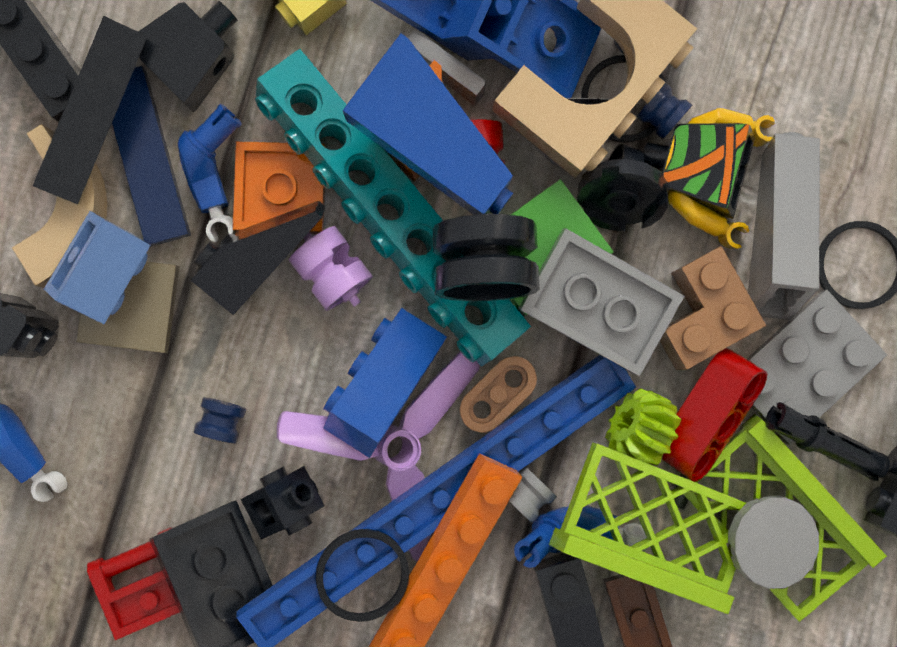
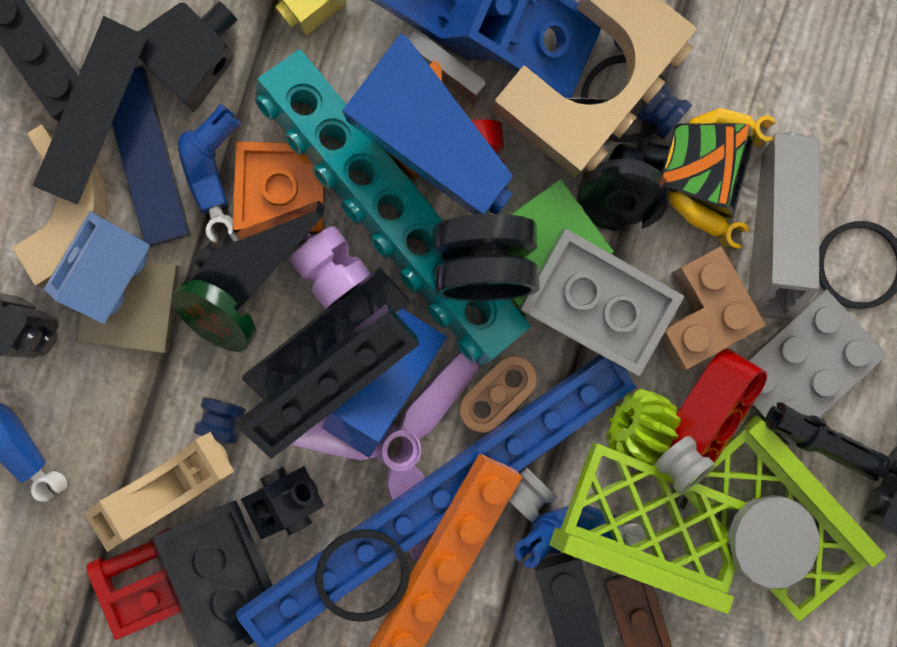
none -> tan arch [84,432,234,552]
none -> dark green tile [171,280,257,352]
none -> black fence [238,267,420,459]
none -> light grey wheel [654,436,716,495]

